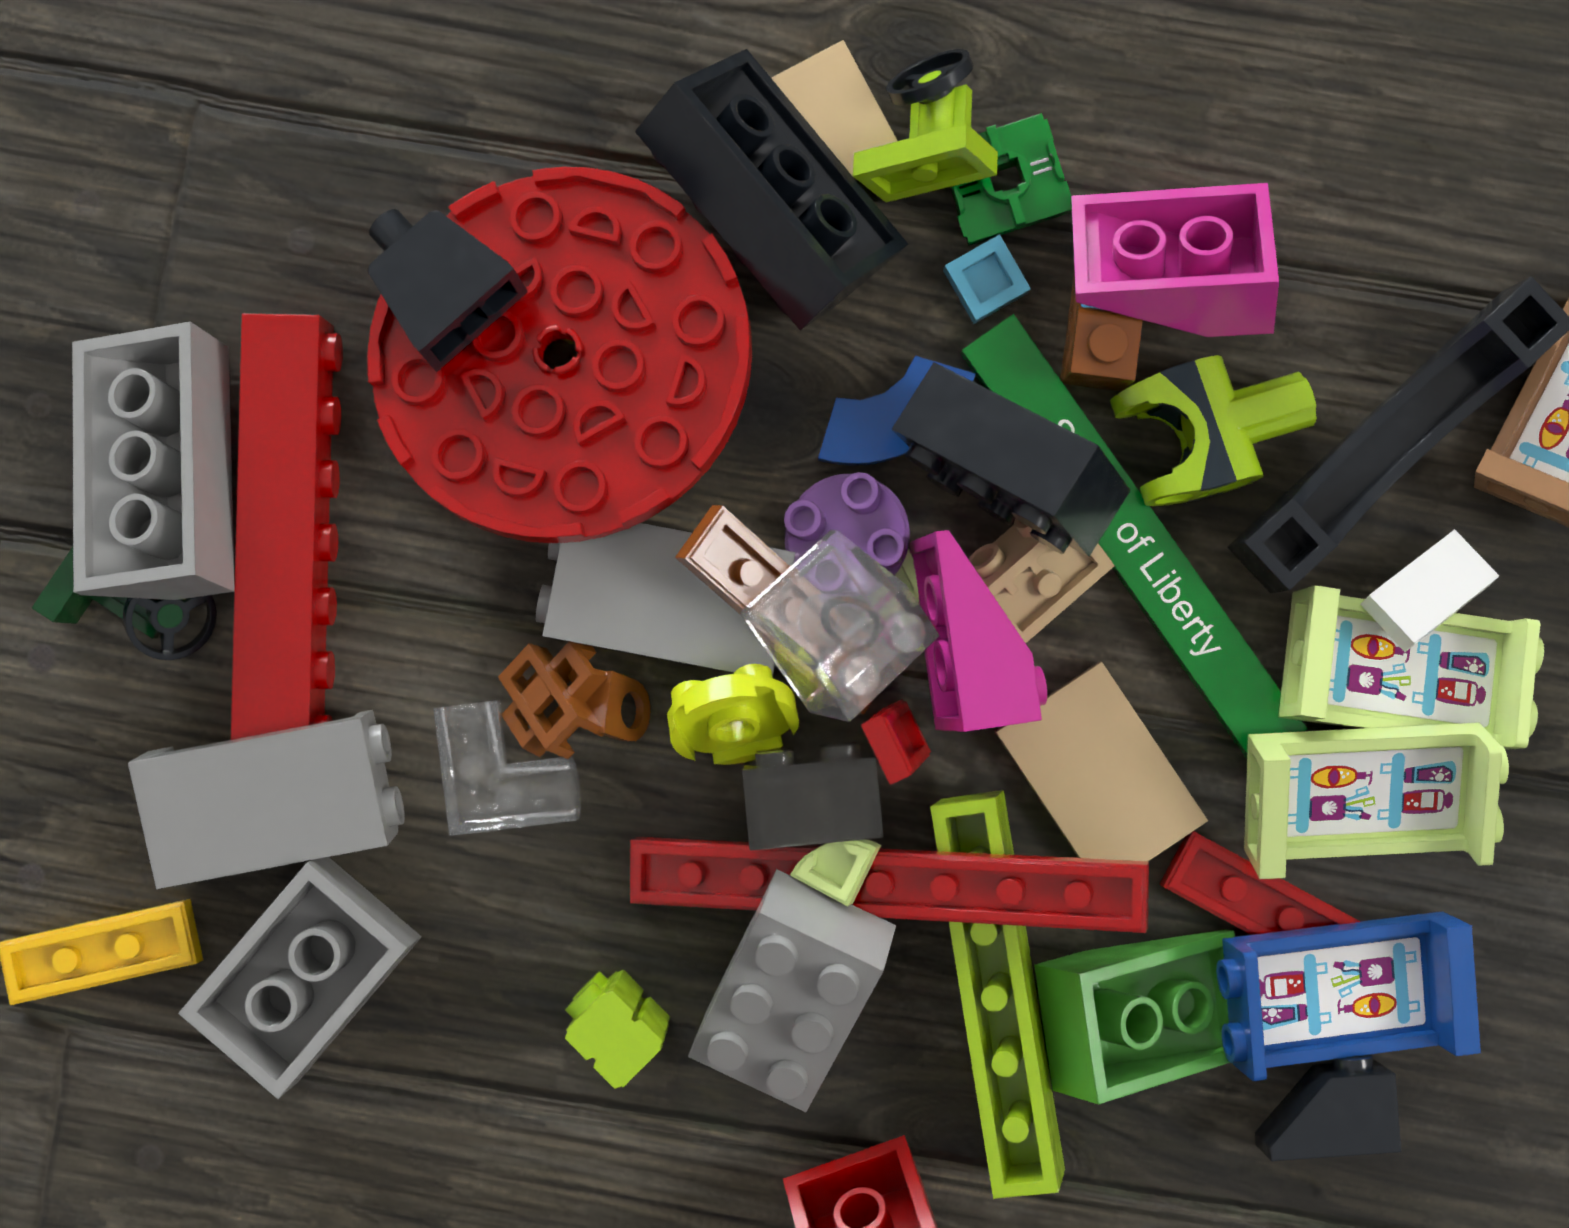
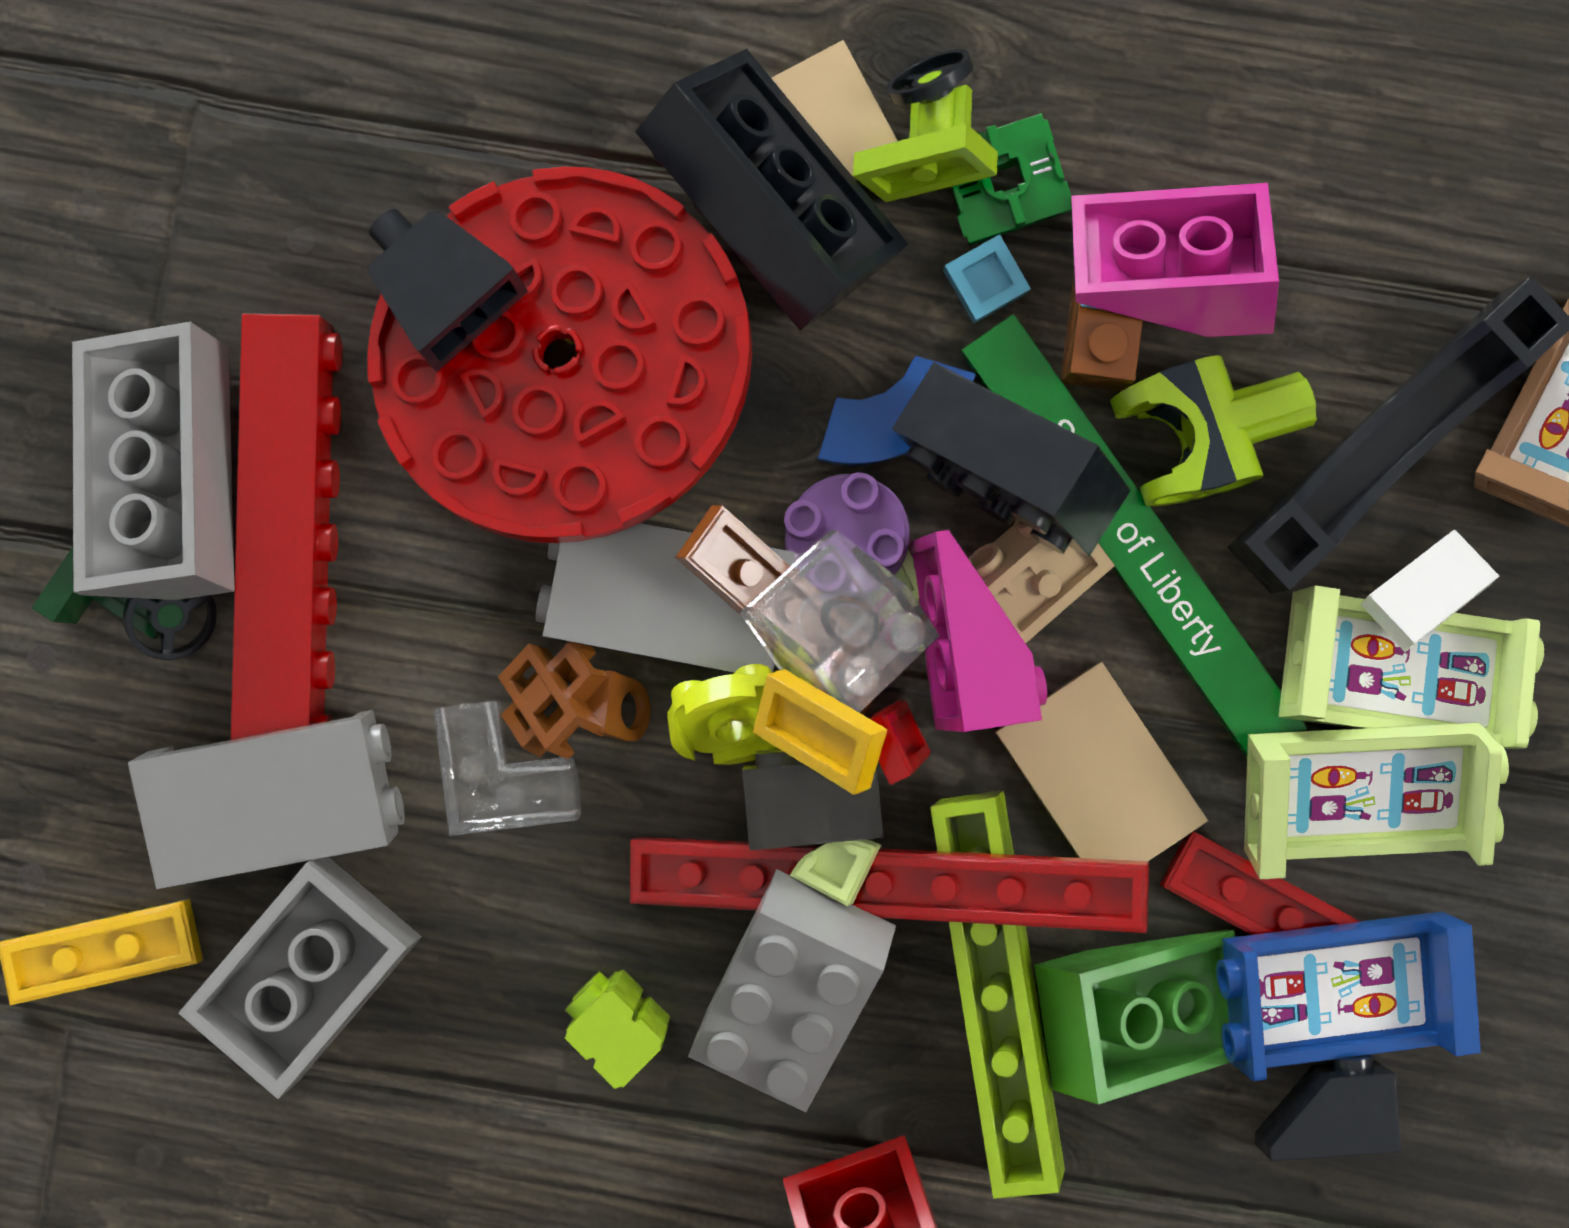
none -> yellow tile [753,669,887,795]

